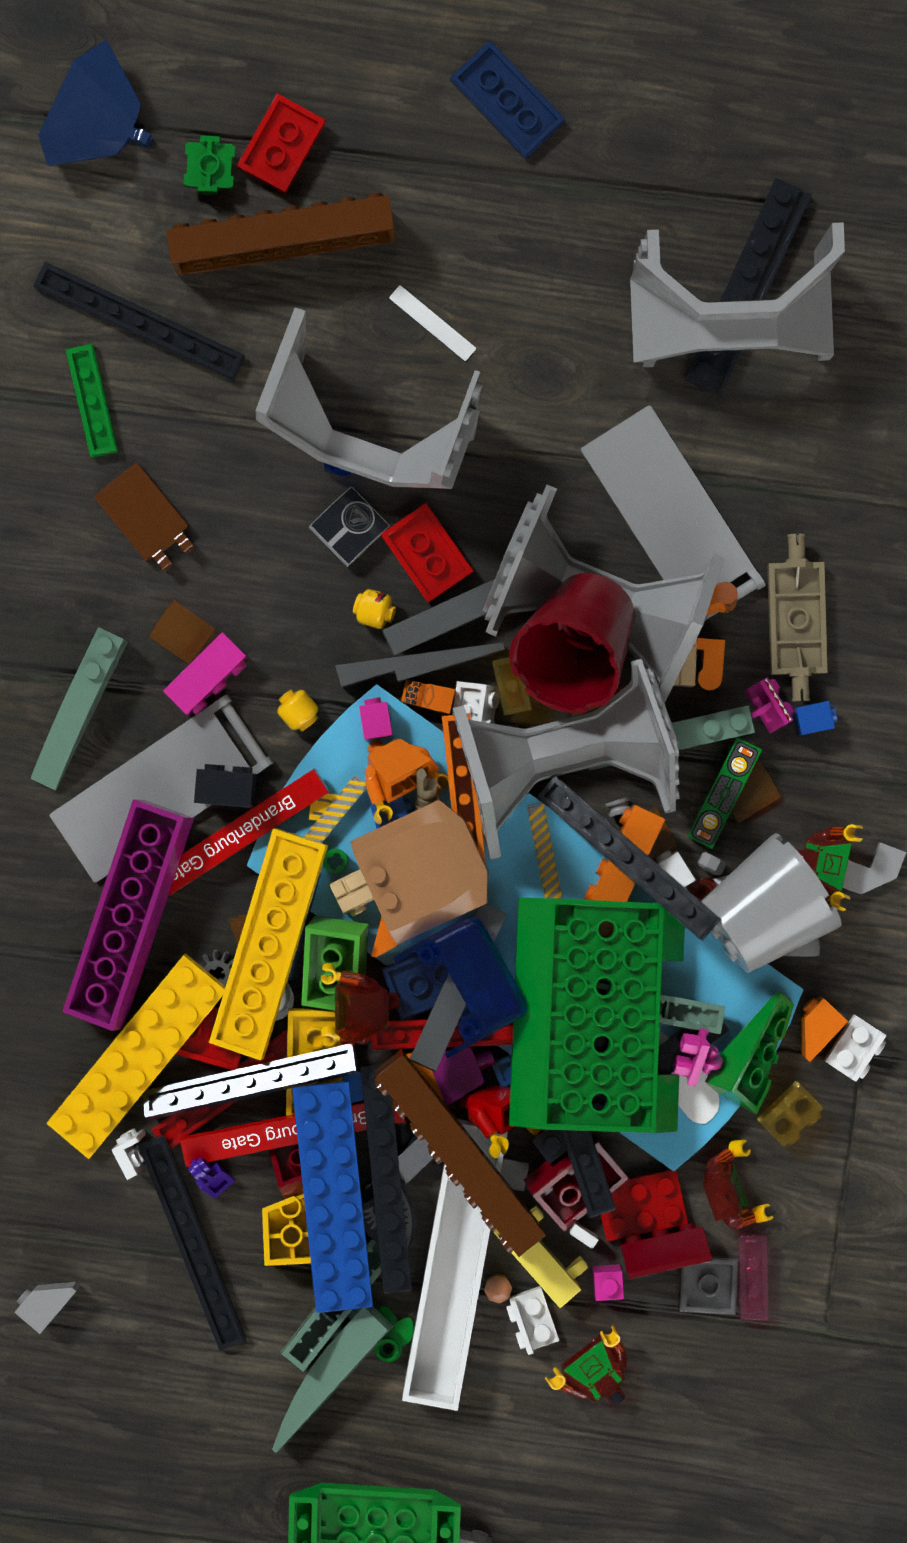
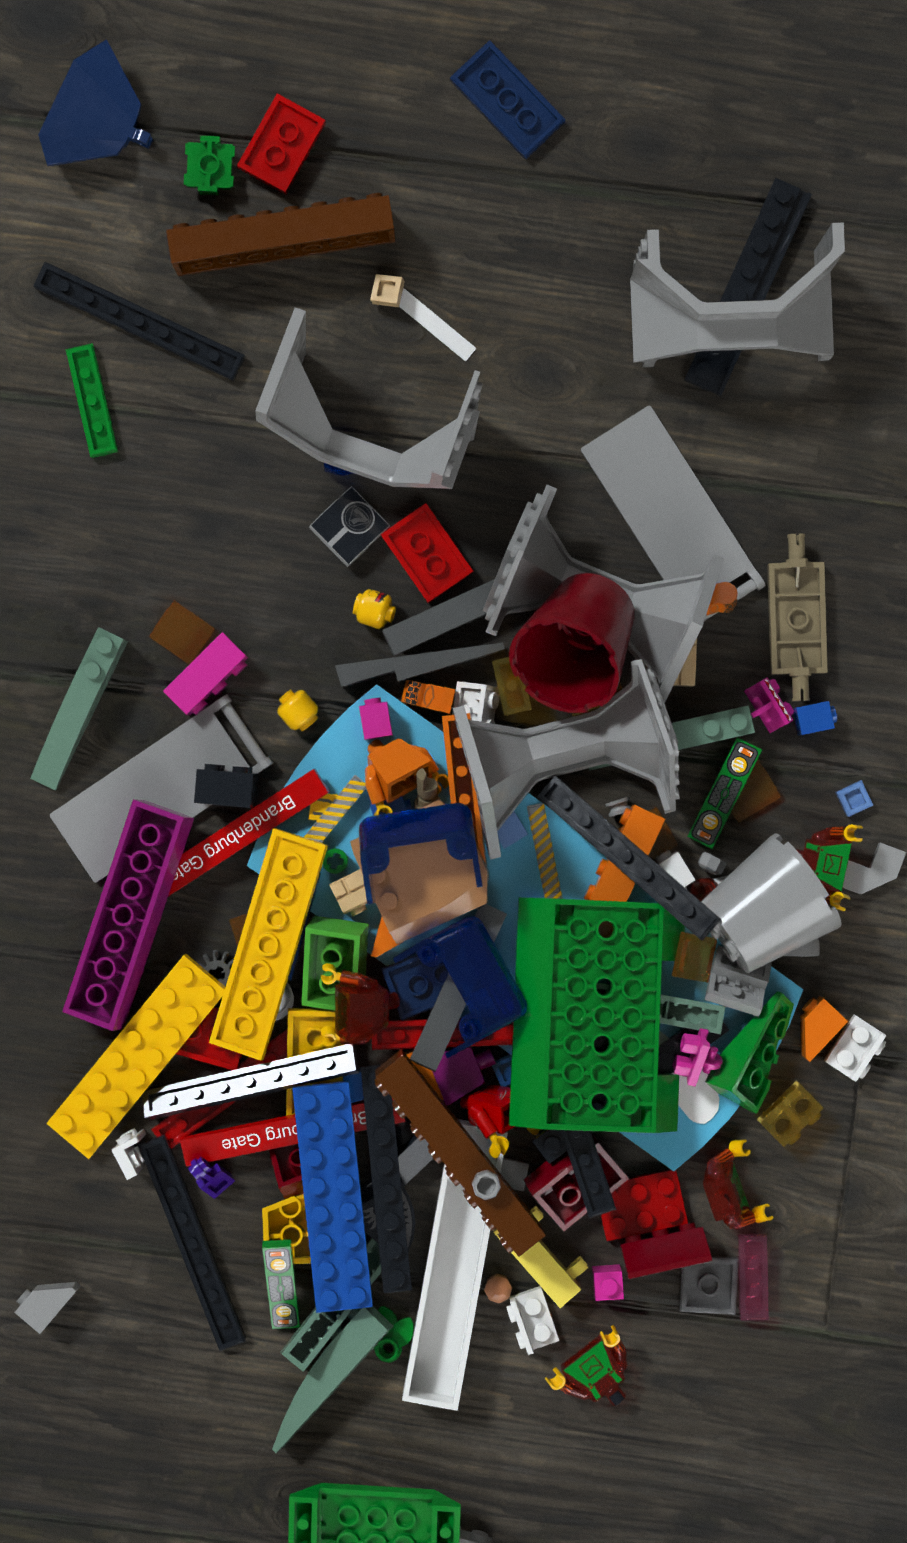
reddish brown tile [94,462,195,572] -> none
white tile [569,1221,598,1248] -> none
orange leg [696,638,725,691] -> none
none -> tile [262,1239,300,1329]
none -> clear blue windscreen [358,803,483,905]
none -> tan plate [370,274,405,307]
none -> light grey tile [471,1170,501,1200]
none -> medium blue tile [497,811,528,849]
none -> clear orange piece [672,932,717,983]
none -> light grey slope [705,945,772,1017]
none -> medium blue tile [835,780,873,817]

